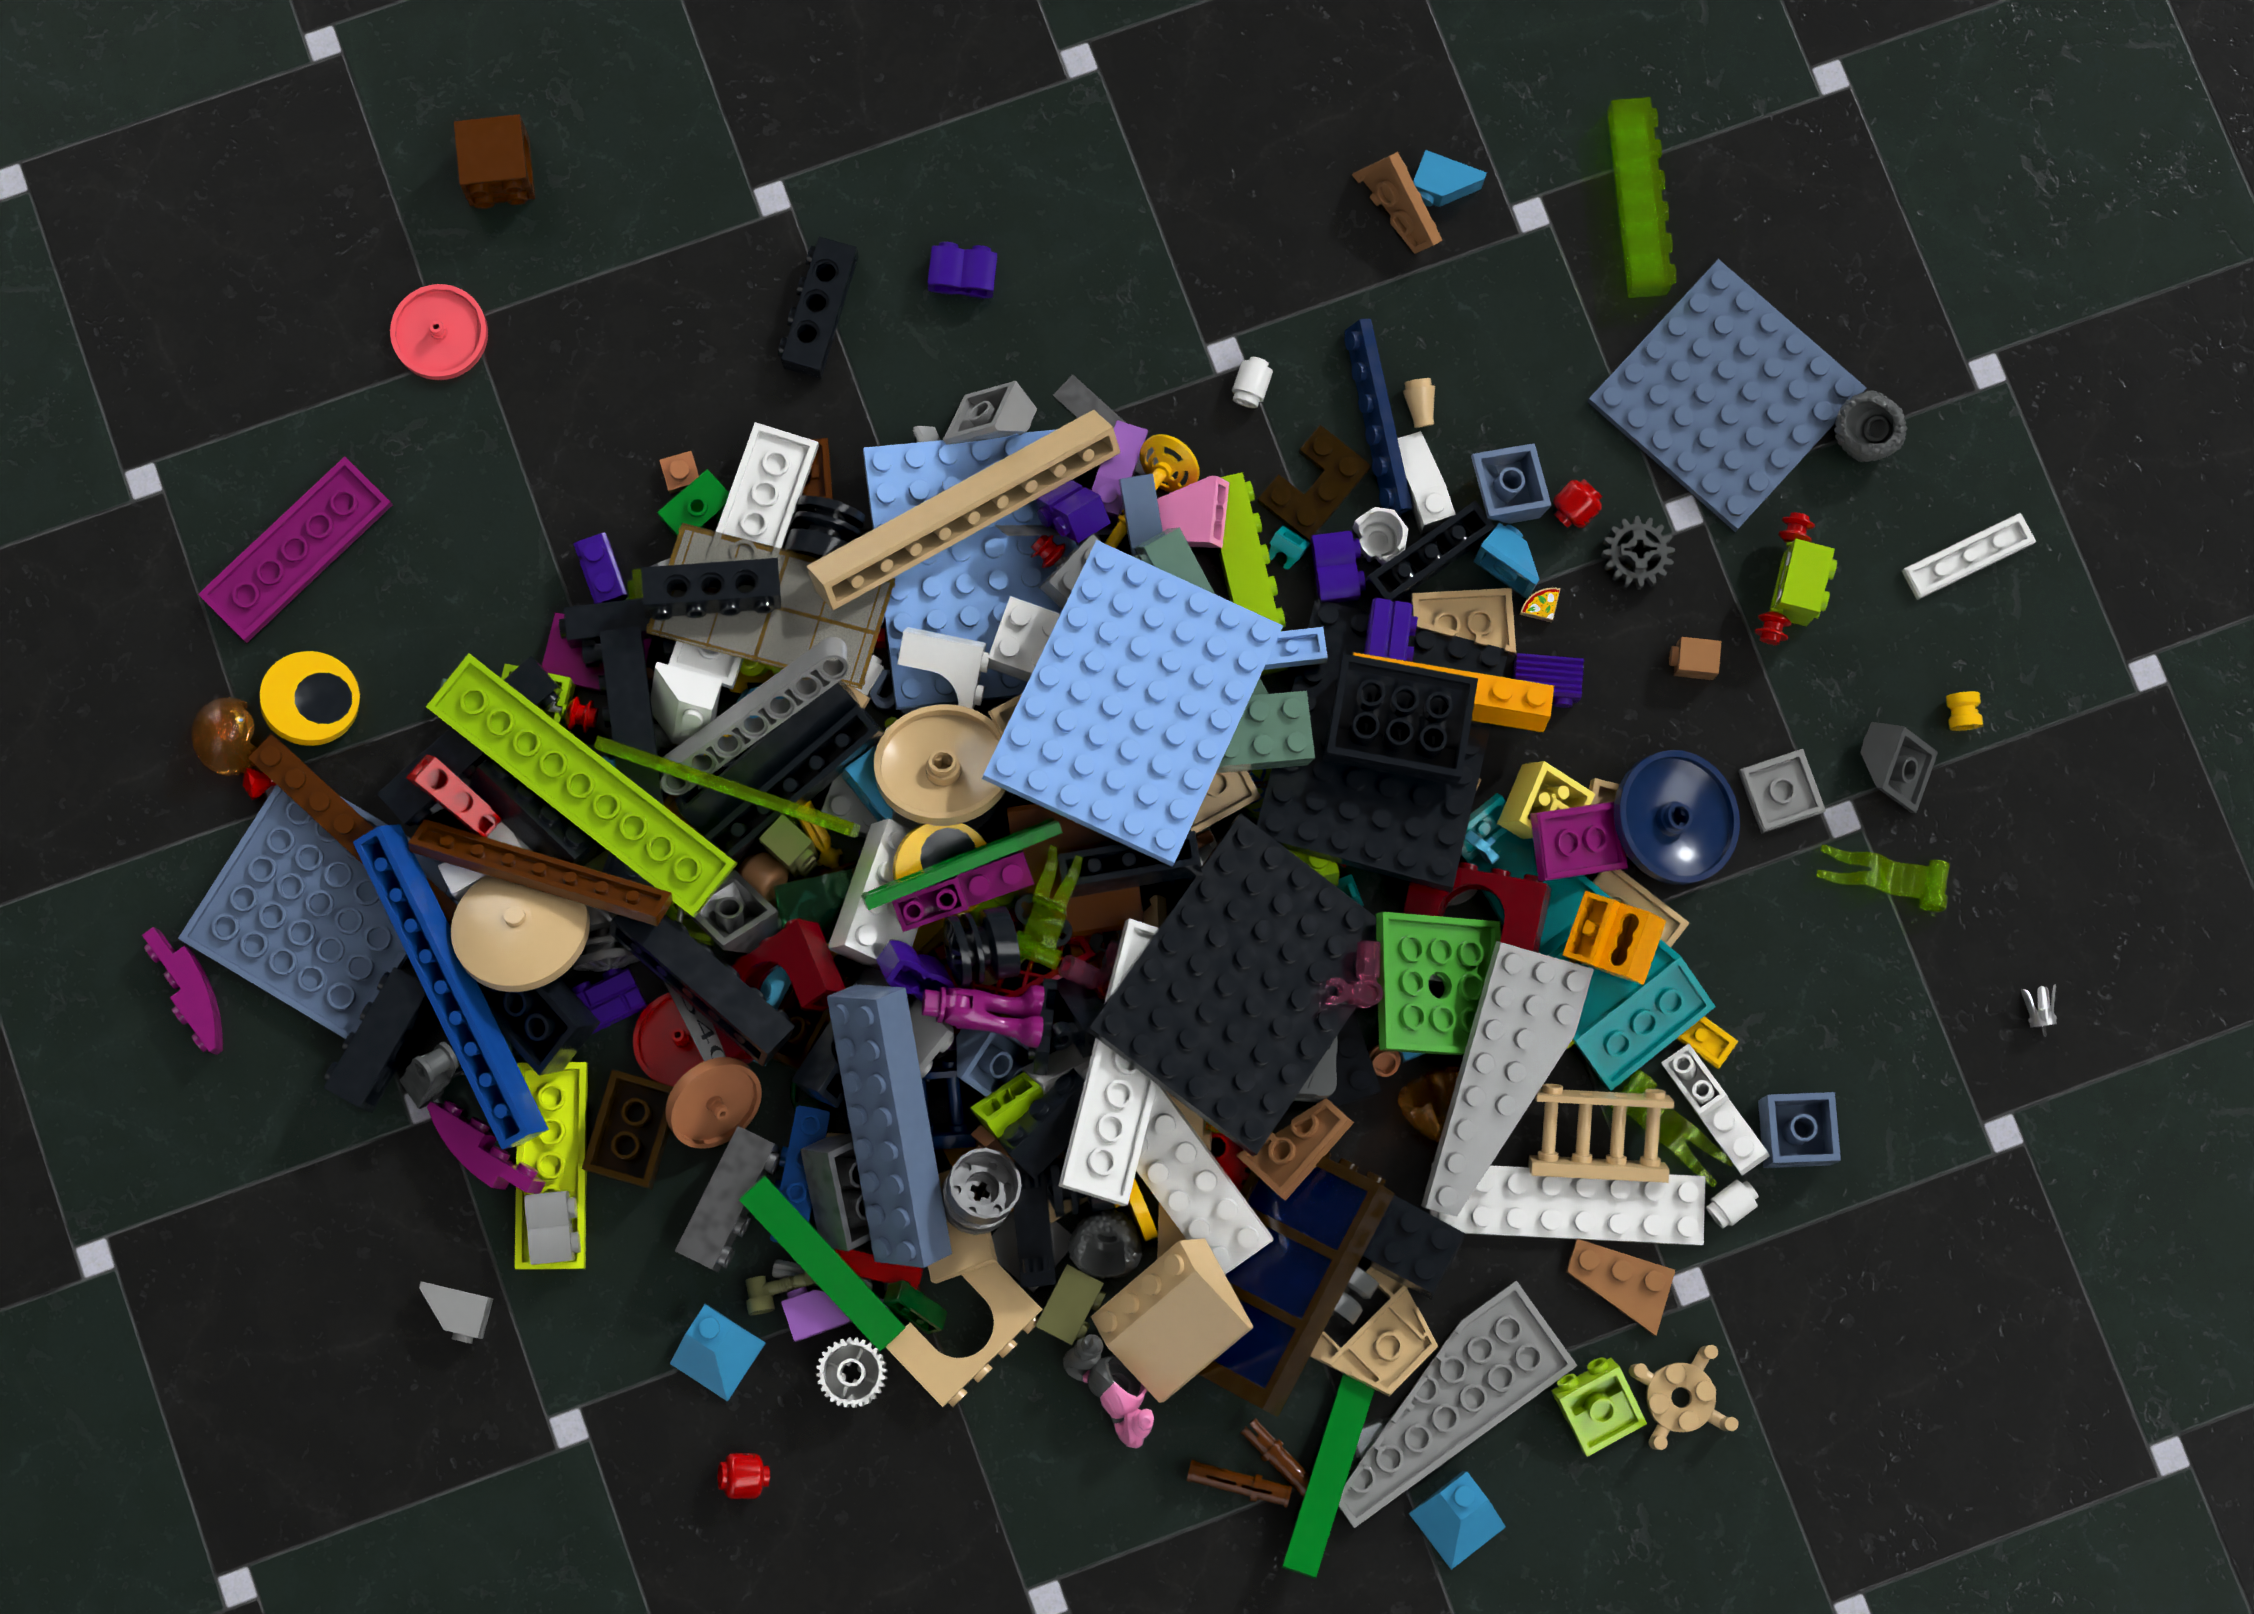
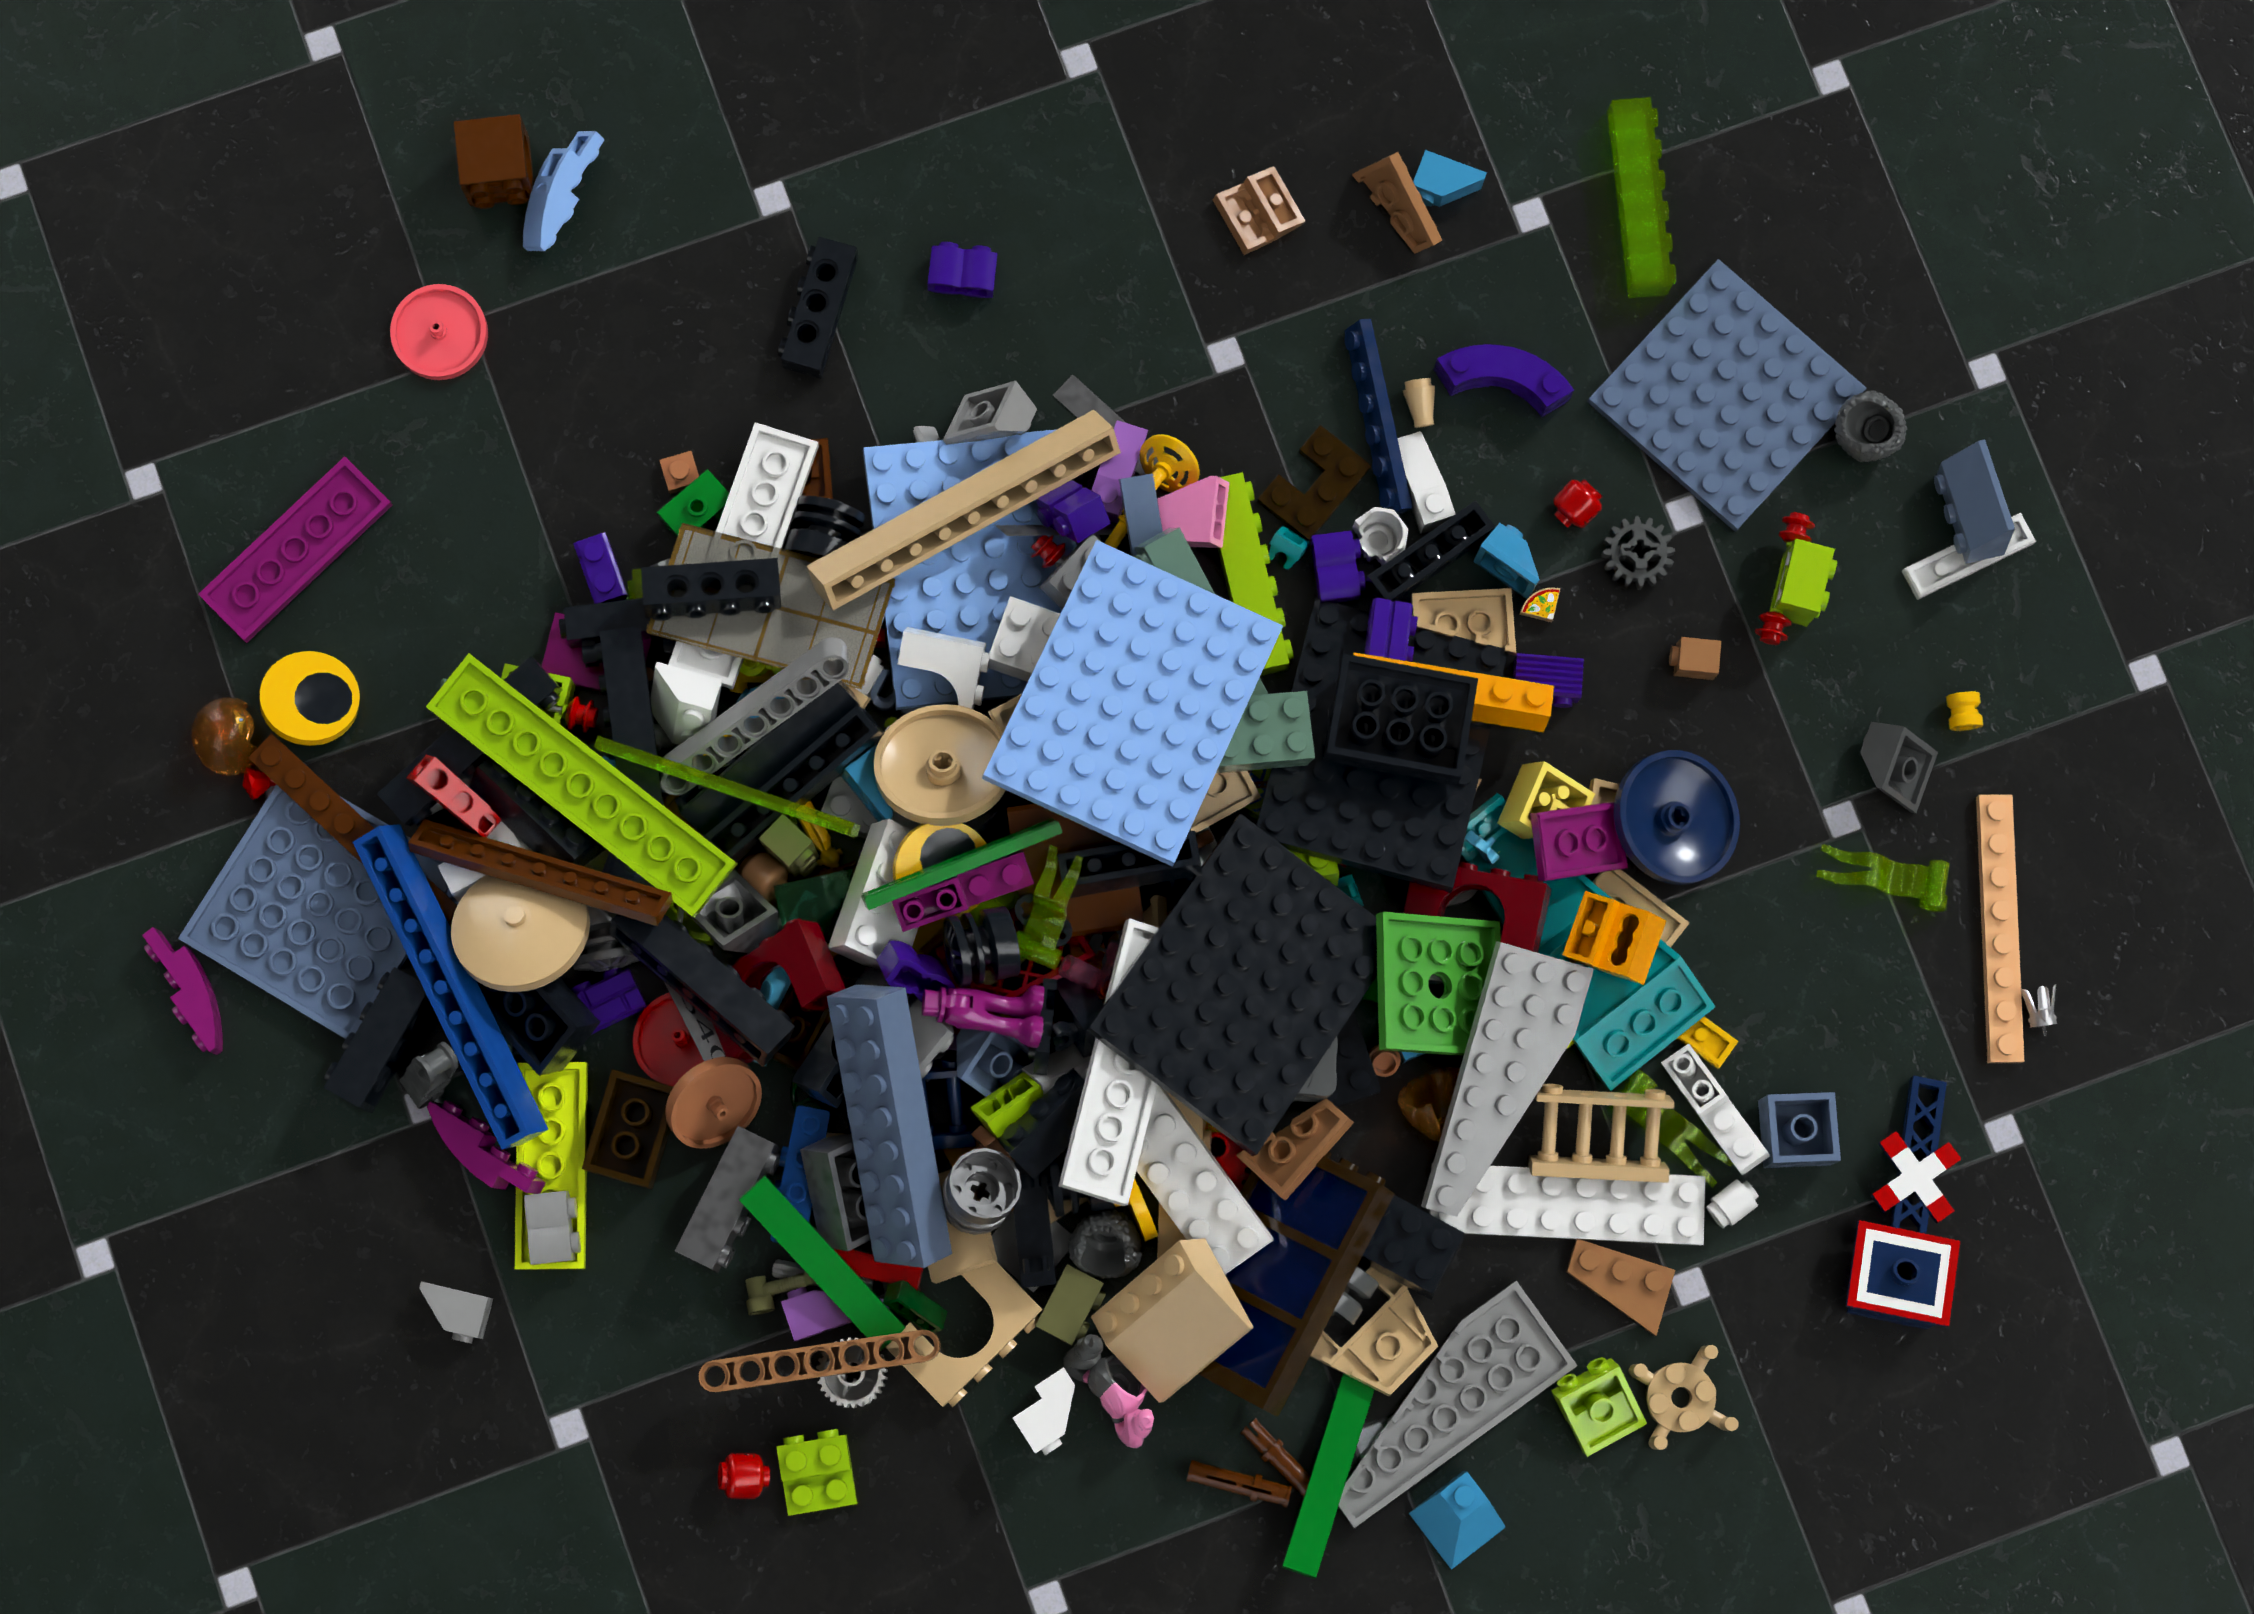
dark azure slope [670,1304,766,1401] -> none
white brick [1232,357,1273,408] -> none
light blue plate [1263,627,1328,670] -> none
clear pink bar [1326,941,1383,1009] -> none
sand blue slope [1471,443,1552,524] -> none
light grey tile [1738,749,1826,834] -> none
none -> light blue slope [523,131,605,251]
none -> medium nougat beam [699,1330,941,1392]
none -> lime plate [776,1429,858,1516]
none -> white piece [1013,1367,1075,1455]
none -> medium nougat slope [1213,166,1305,255]
none -> dark purple brick [1433,344,1574,417]
none -> piece [1845,1075,1961,1329]
none -> sand blue slope [1934,439,2015,564]
none -> light nougat plate [1976,795,2024,1063]

